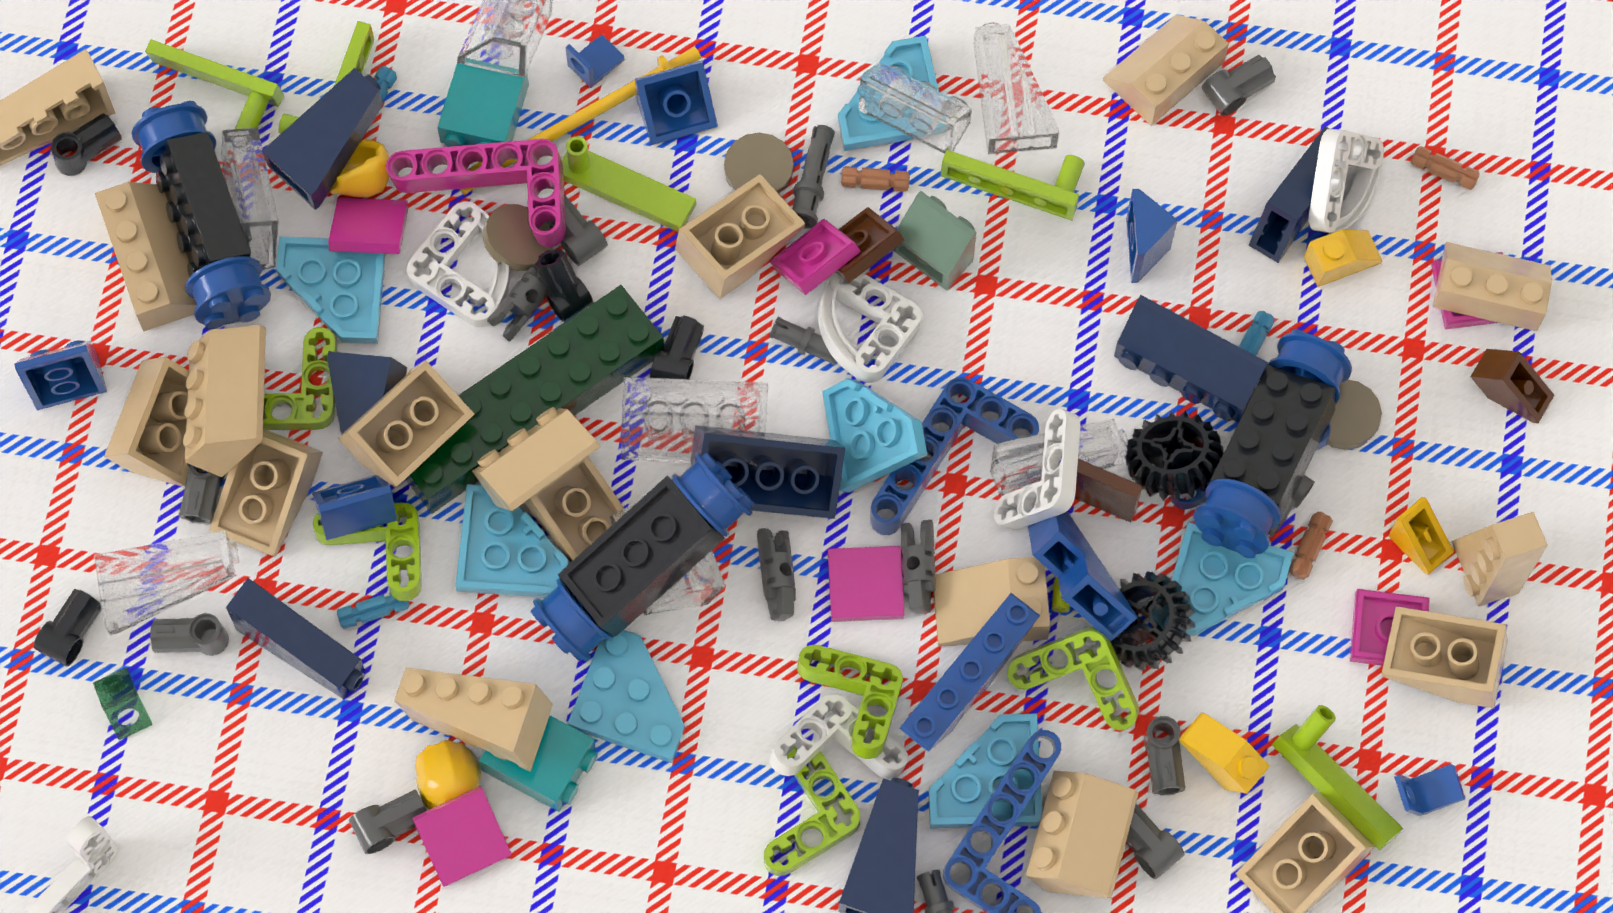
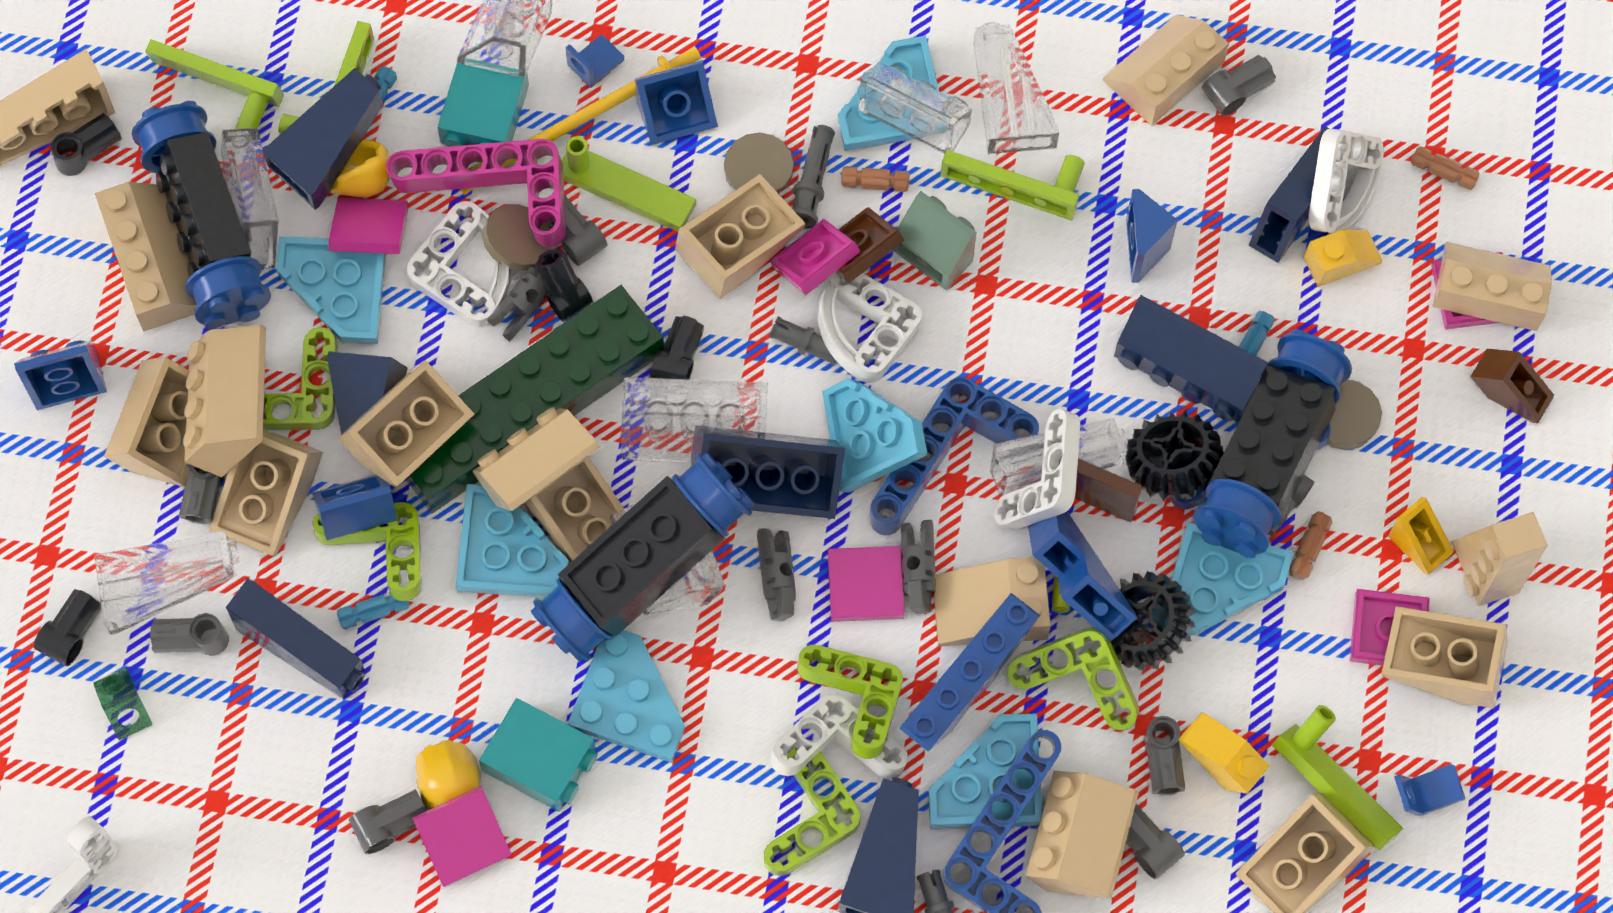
tan wedge [394,668,553,772] -> none

